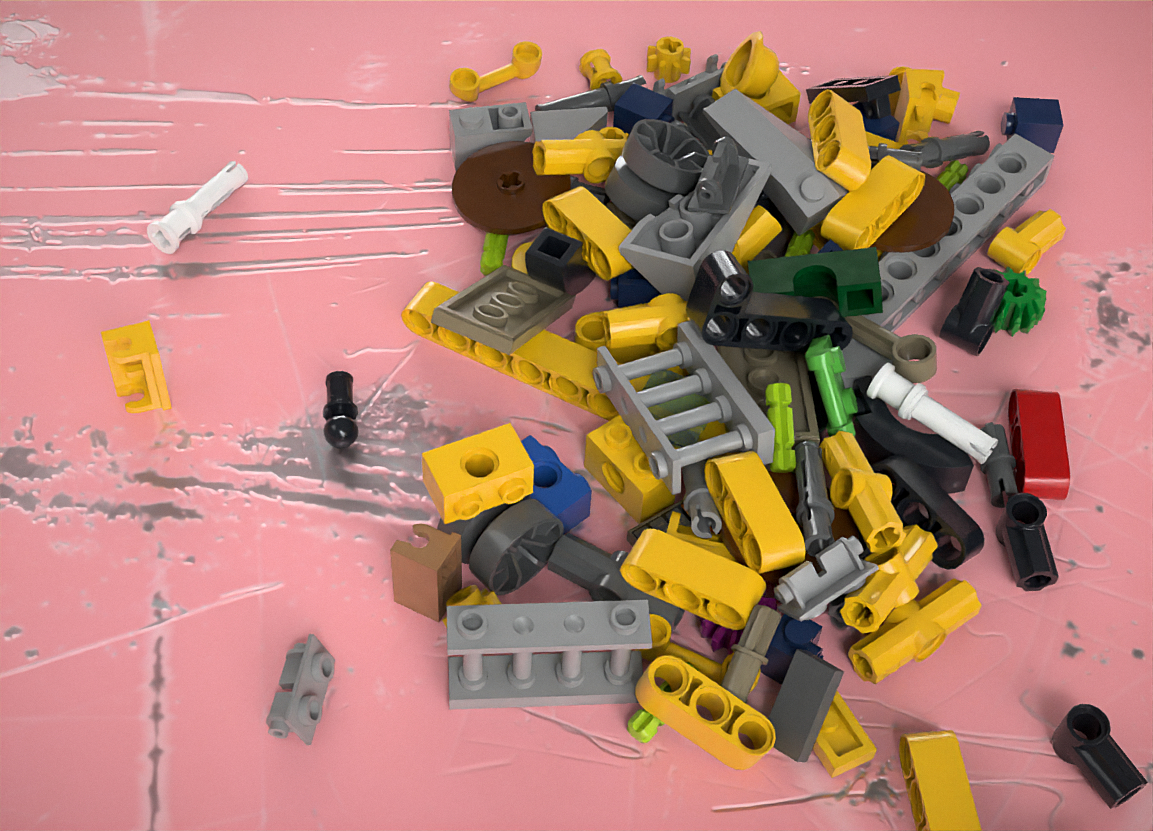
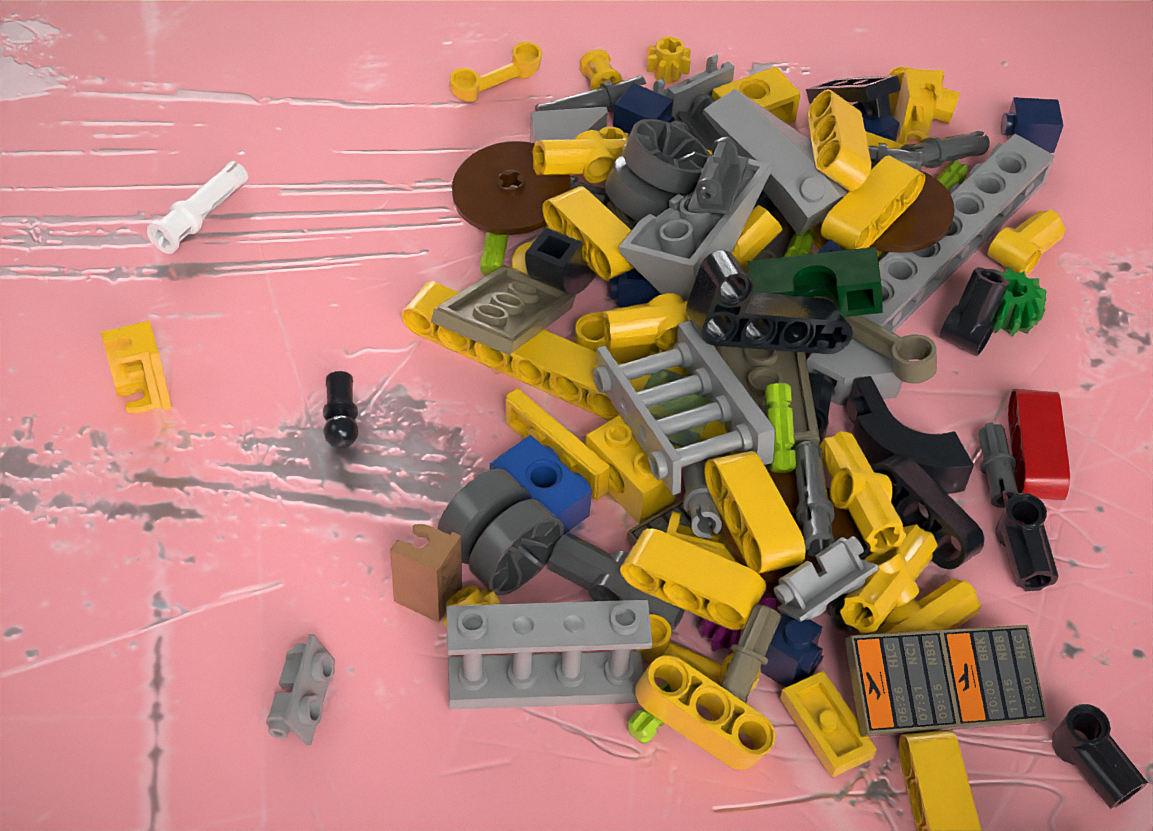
yellow brick [422,423,534,524] -> none
light grey slope [449,102,532,171] -> none
yellow hat [720,31,779,96] -> none
dark grey tile [768,649,844,762] -> none
bright green plate [805,335,858,437] -> none
white pin [867,363,998,464] -> none
none -> yellow tile [506,388,610,501]
none -> tile [845,625,1047,737]

